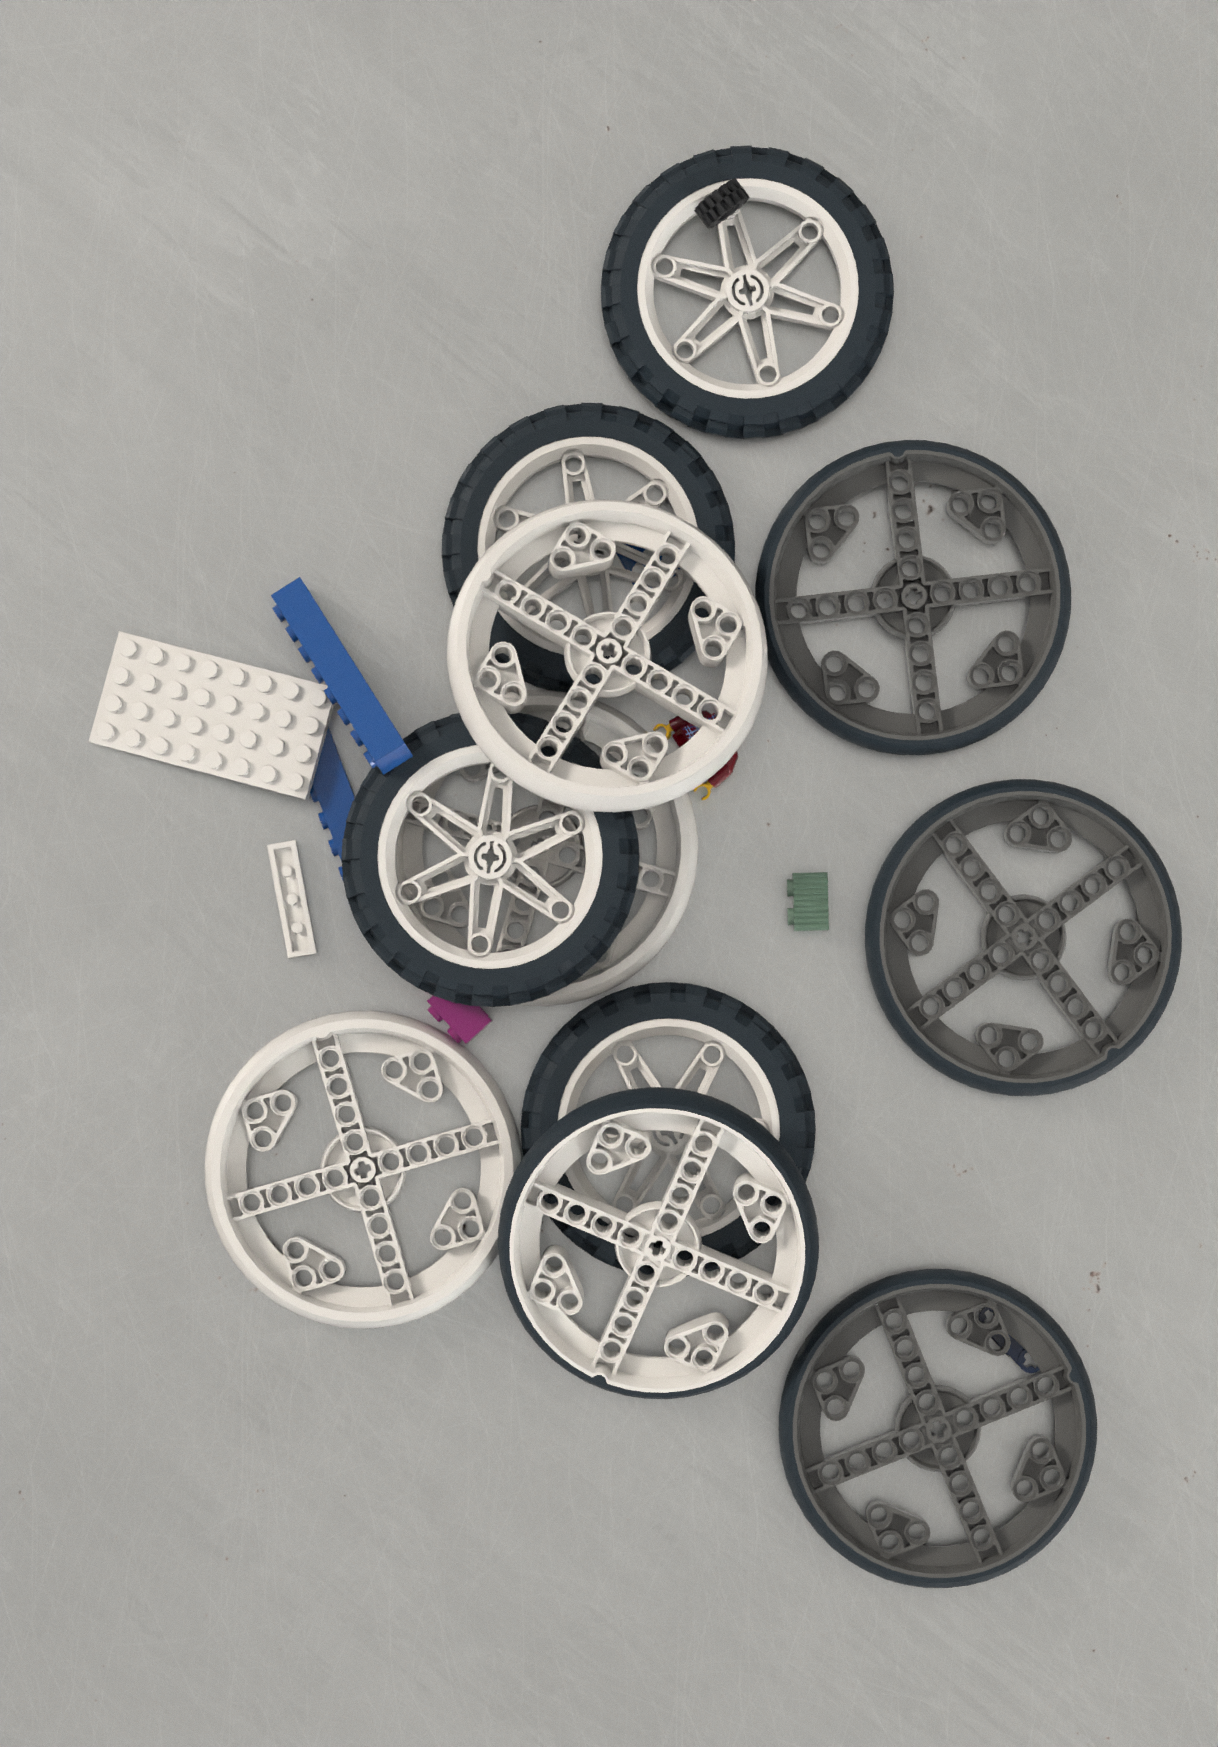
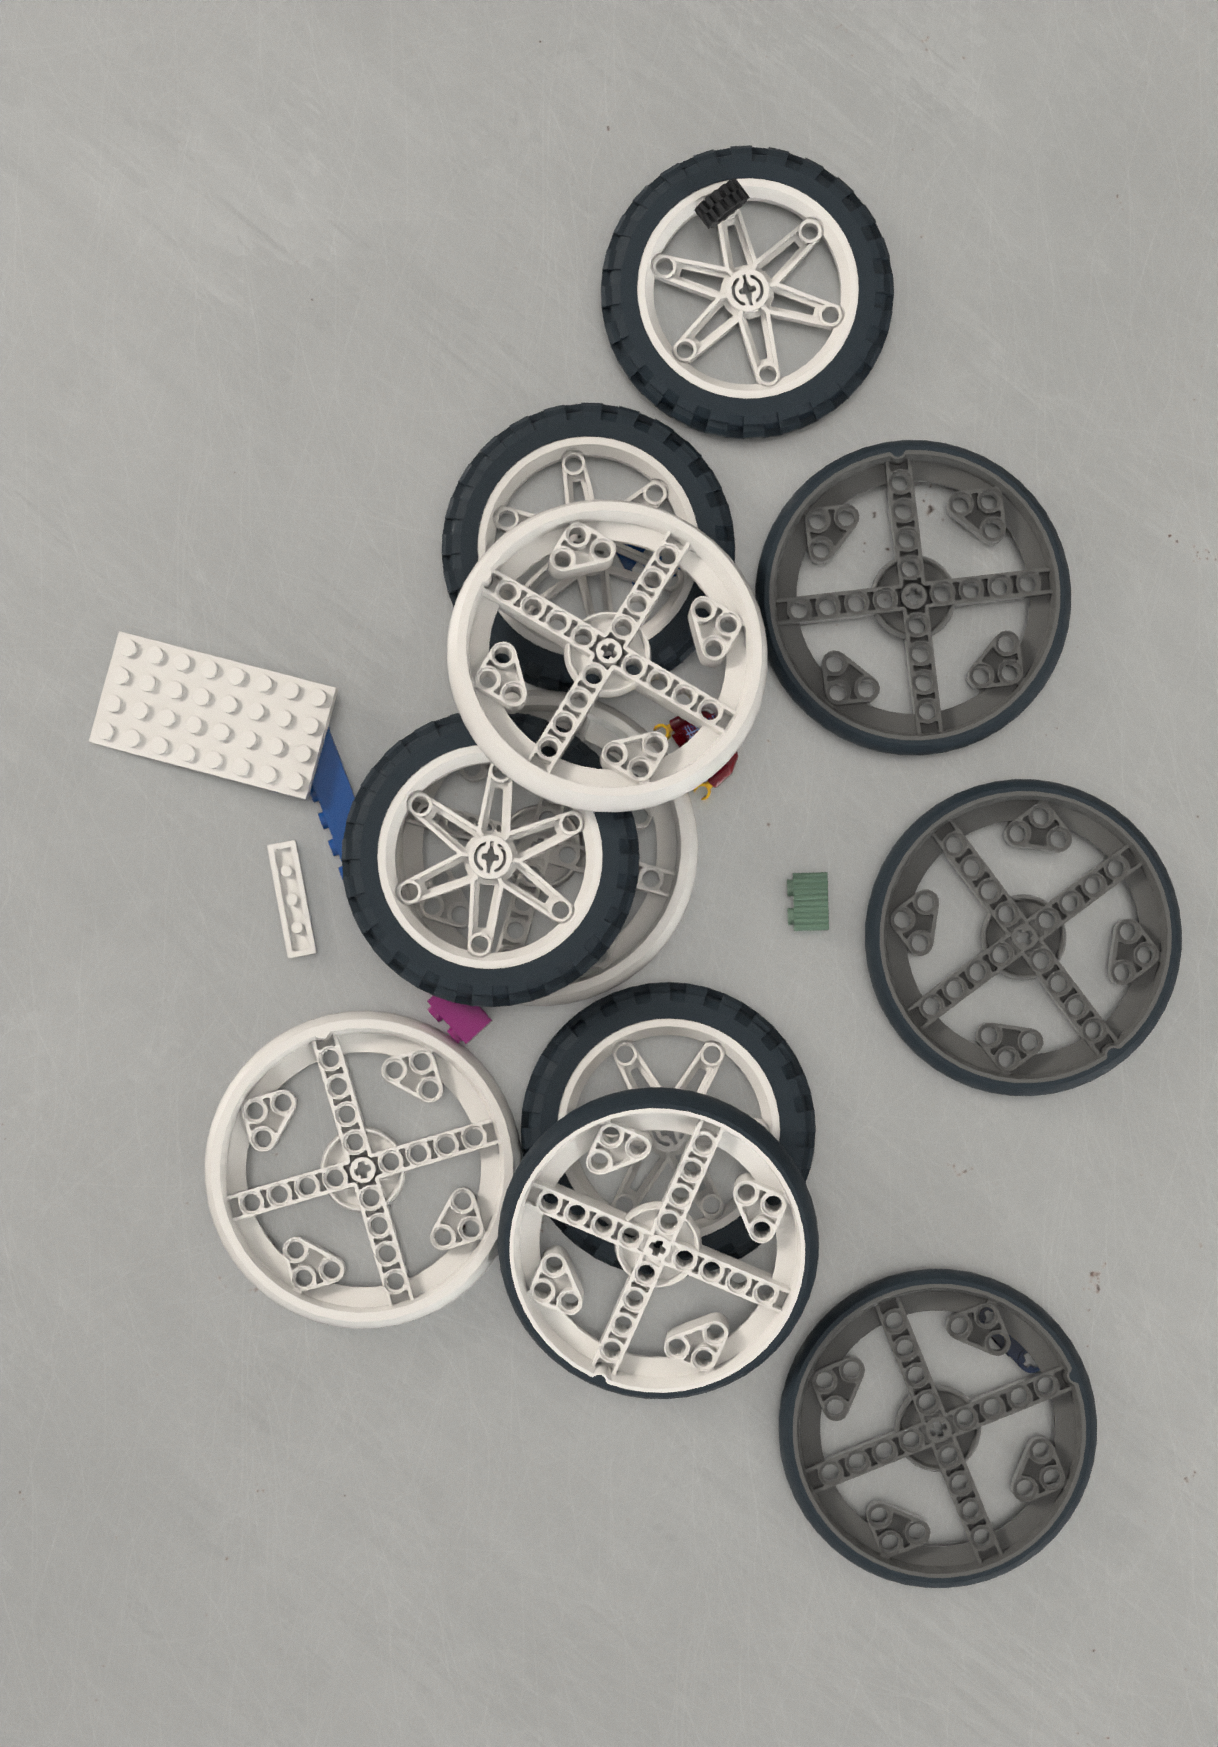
blue brick [271,577,413,775] -> none

